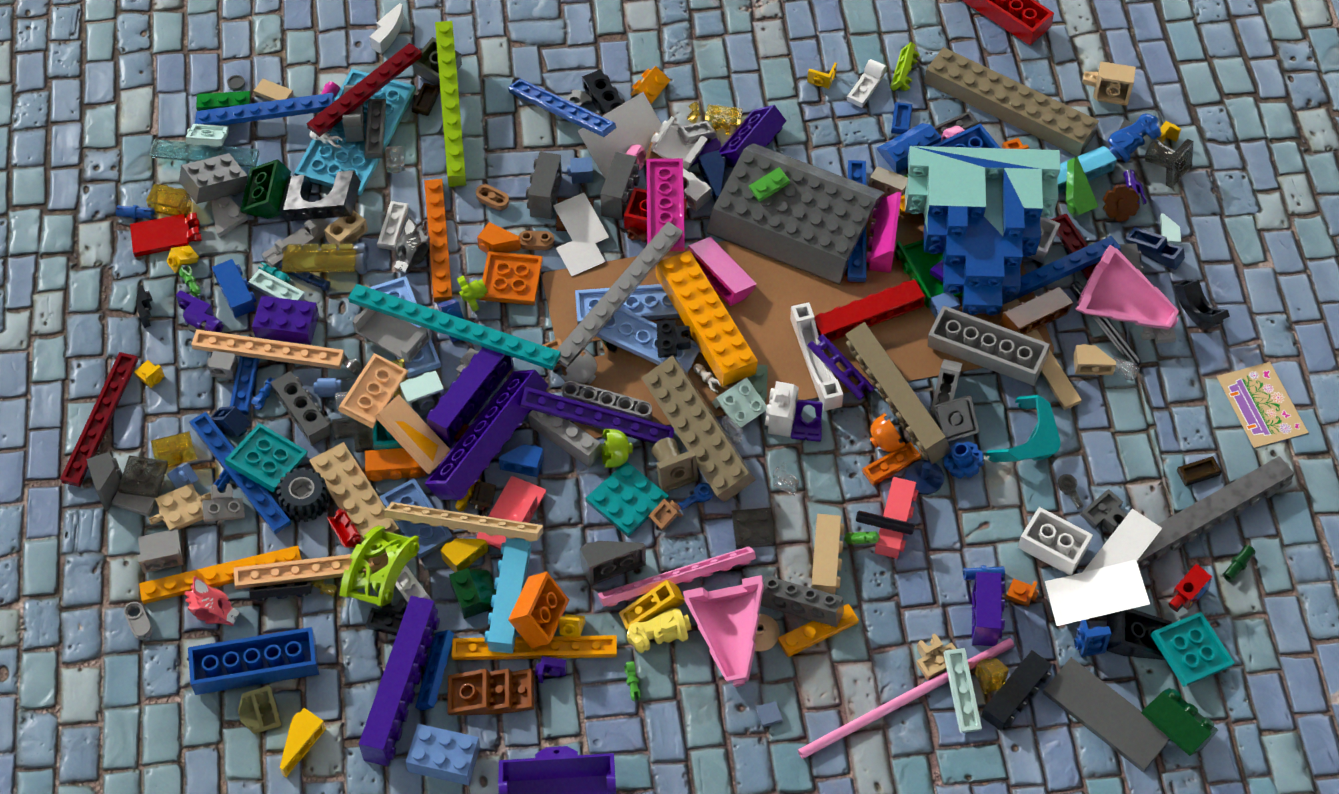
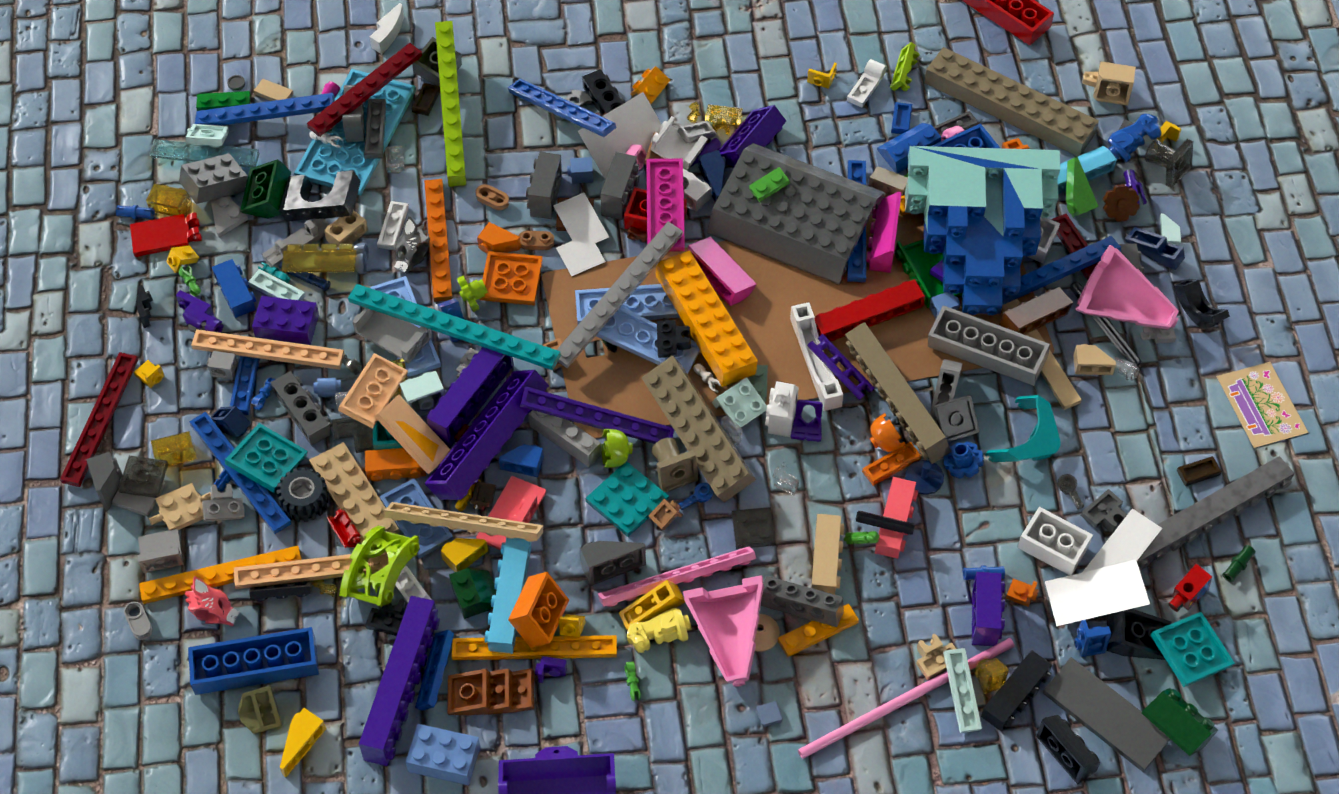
medium blue bracket [167,463,199,489] -> none
light grey cylinder [560,349,597,385] -> none
light grey beam [562,381,652,421] -> none
none -> black slope [1036,715,1100,785]

